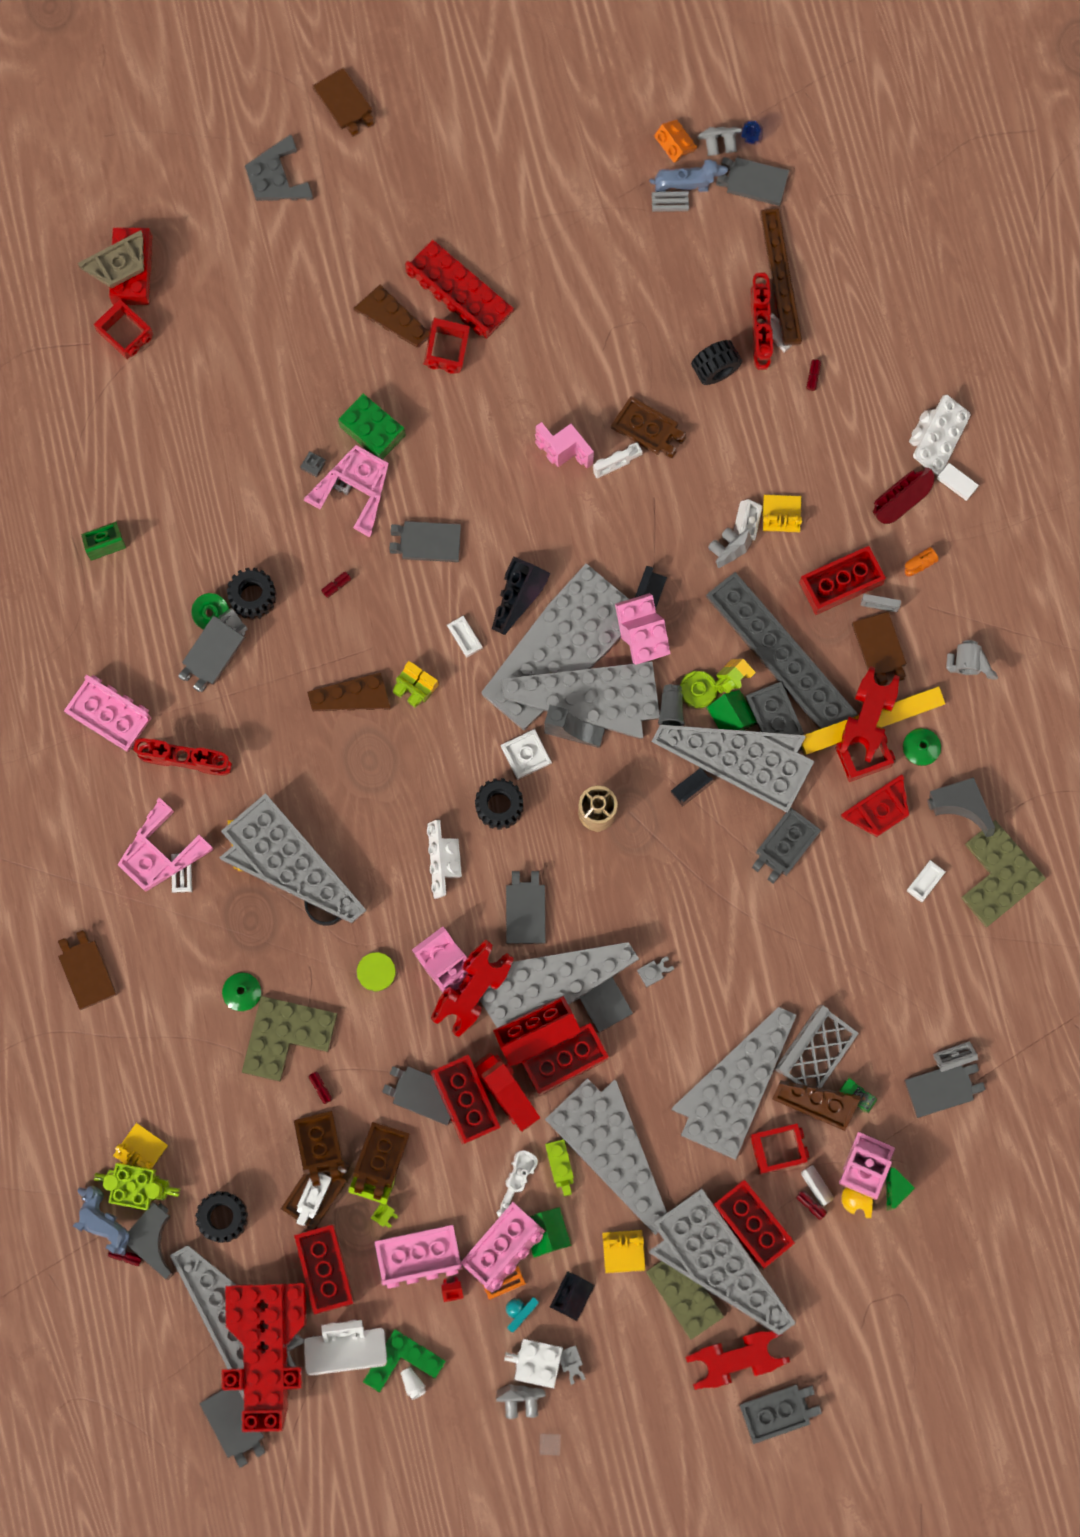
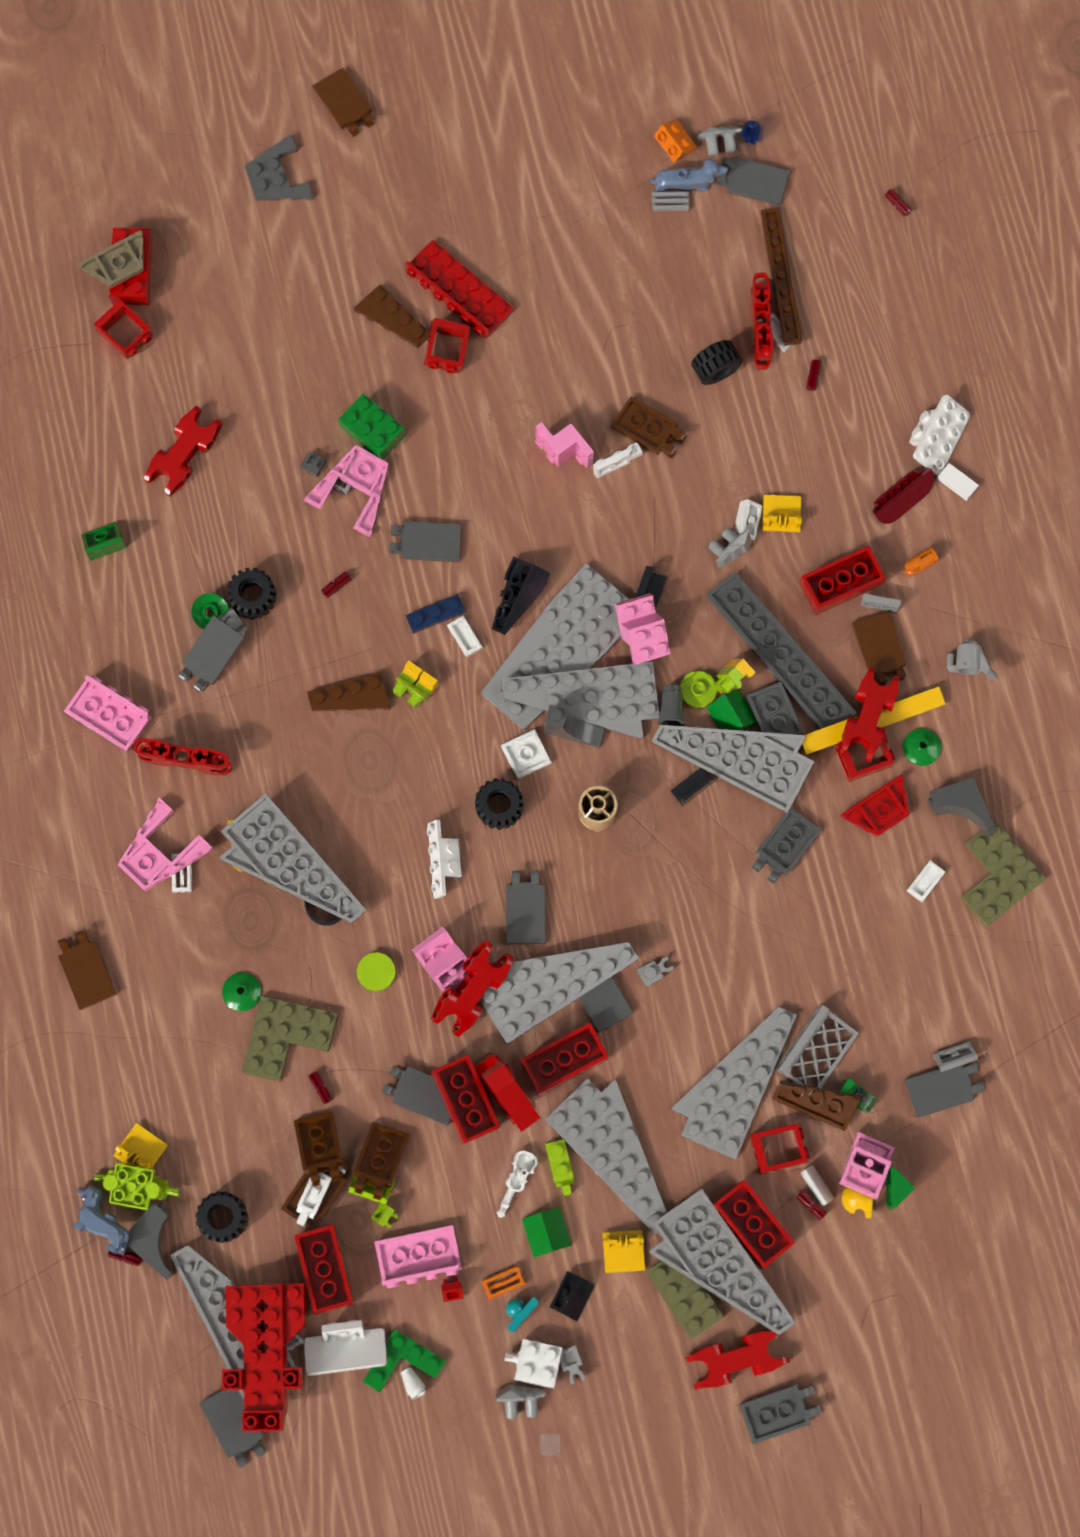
bright pink bracket [460,1202,545,1293] -> none
red brick [493,996,581,1067] -> none
none -> red piece [144,406,223,497]
none -> dark blue plate [406,594,465,634]
none -> dark red piece [885,189,911,217]

